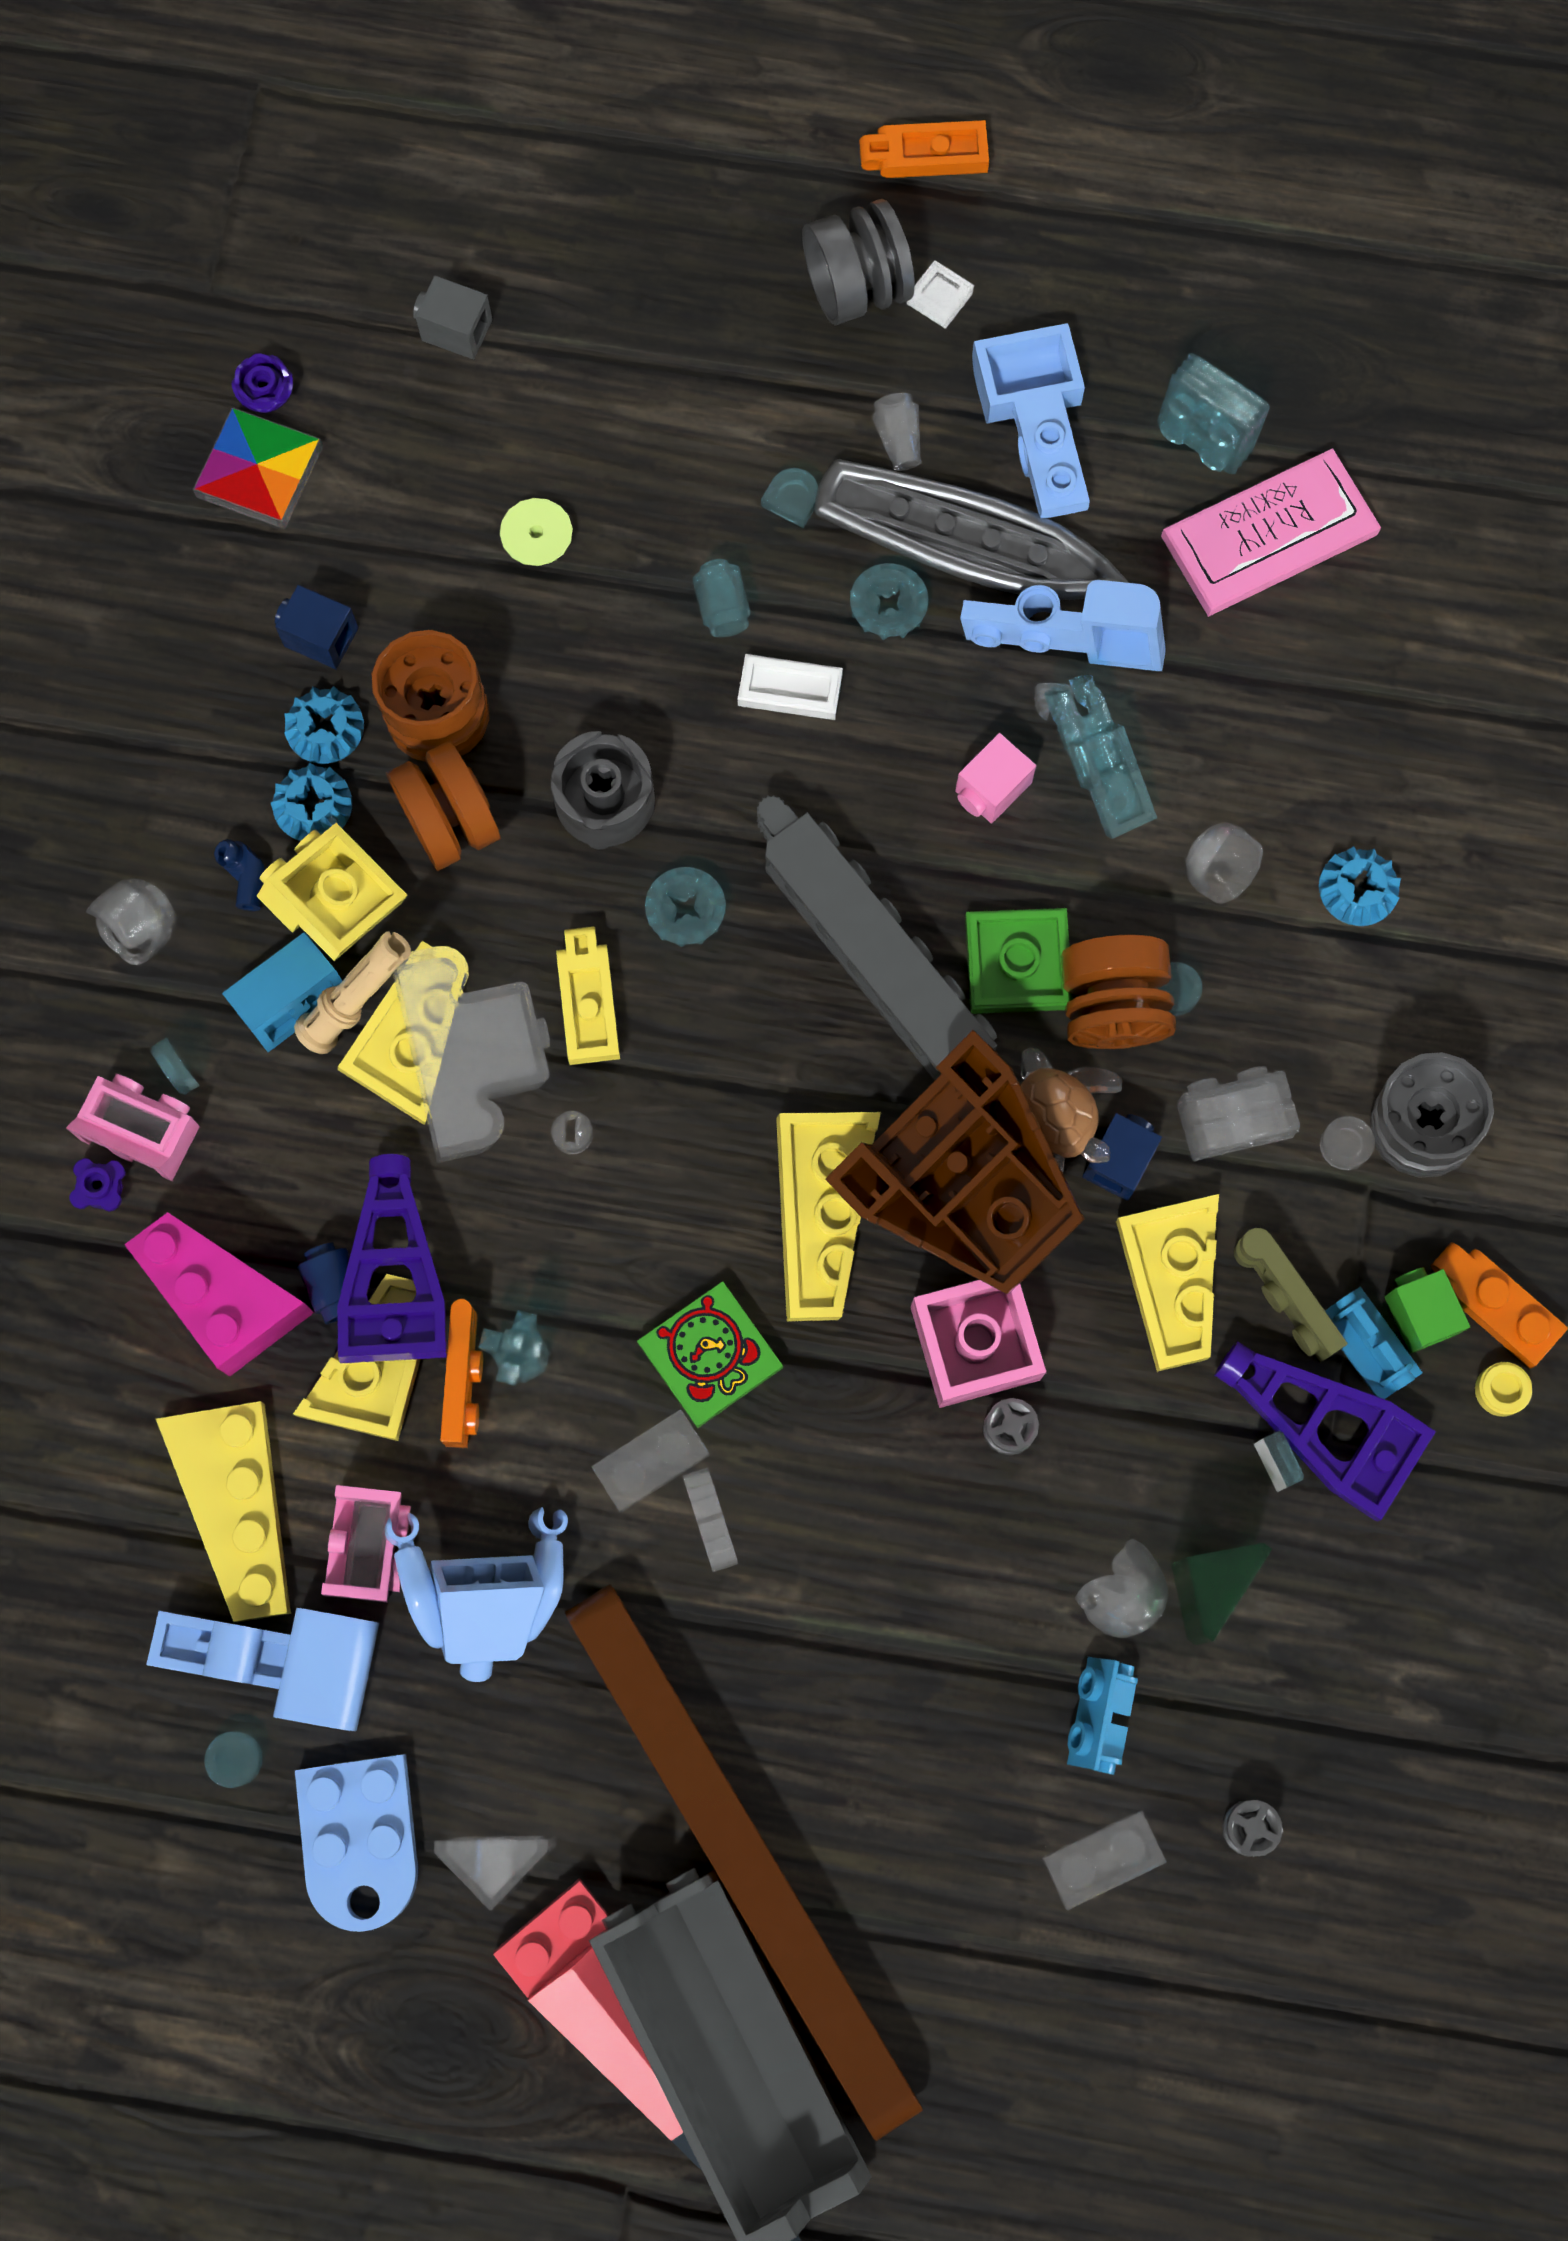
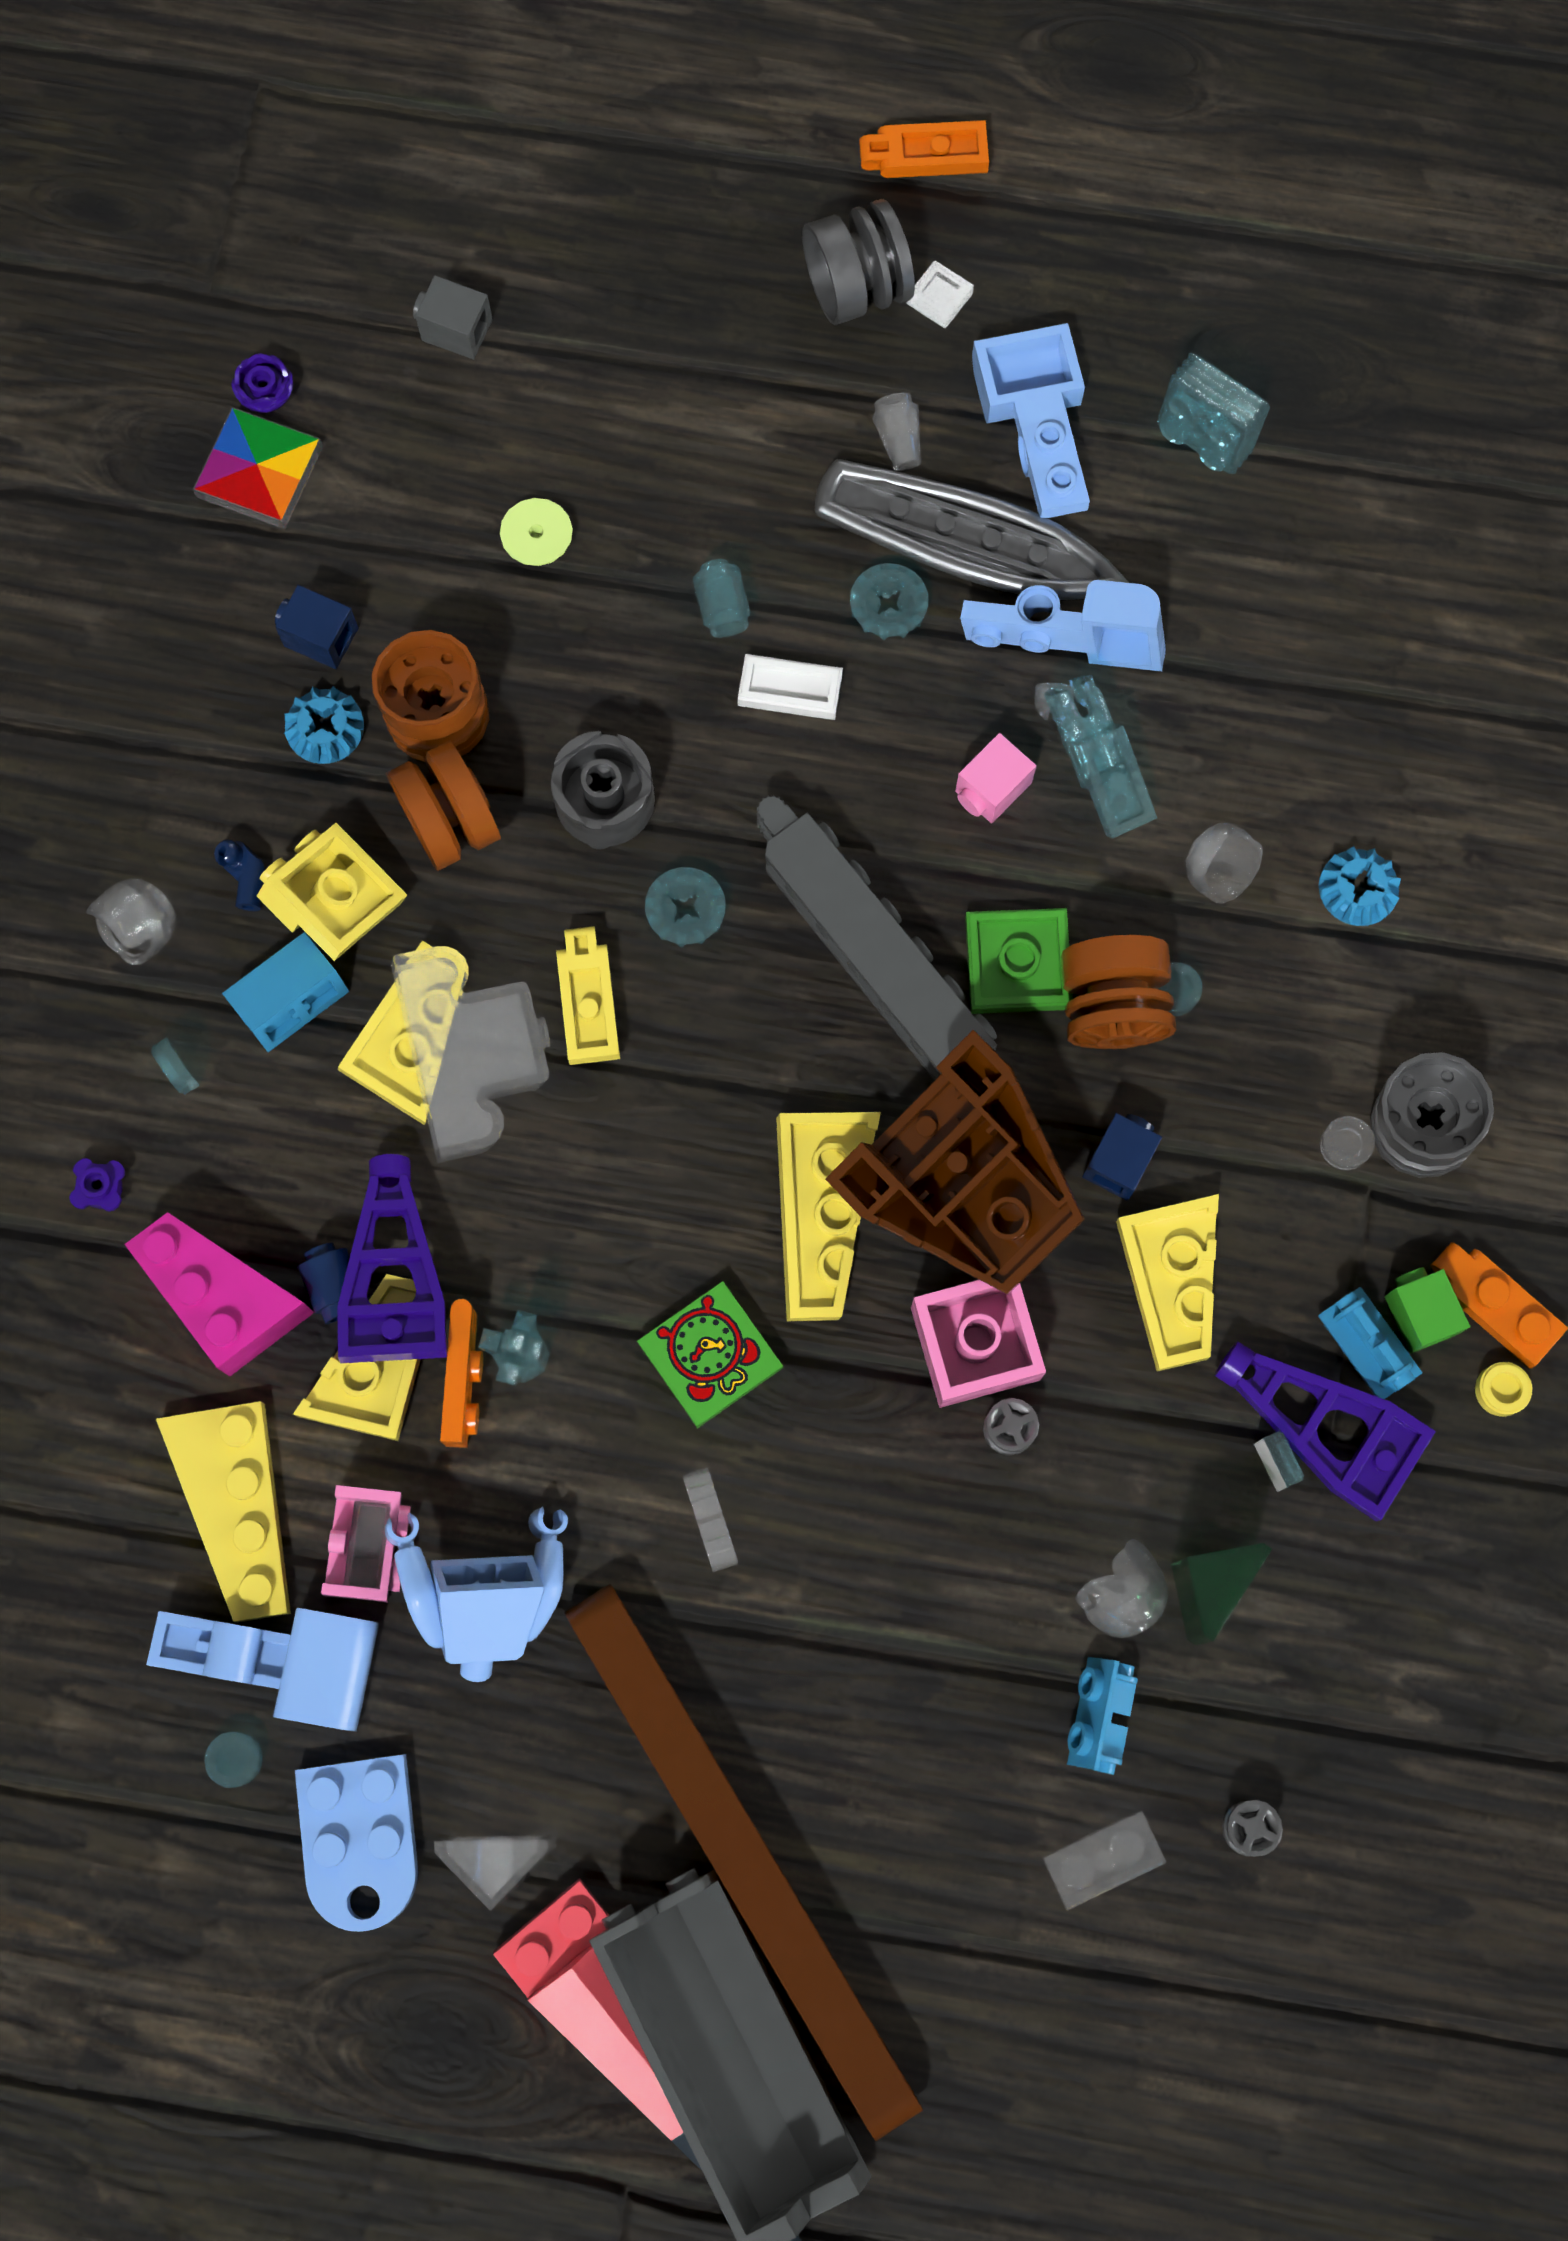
bright pink window [66,1074,200,1181] -> none
dark azure gear [270,763,352,841] -> none
tan pin [294,931,411,1054] -> none
clear hinge [551,1111,593,1154] -> none
clear plate [591,1409,710,1513] -> none
clear light blue tile [761,468,818,528] -> none
medium nougat animal [1020,1047,1122,1172] -> none
bright pink tile [1161,448,1381,617] -> none
clear brick [1177,1066,1300,1161] -> none
olive plate [1234,1228,1348,1363] -> none

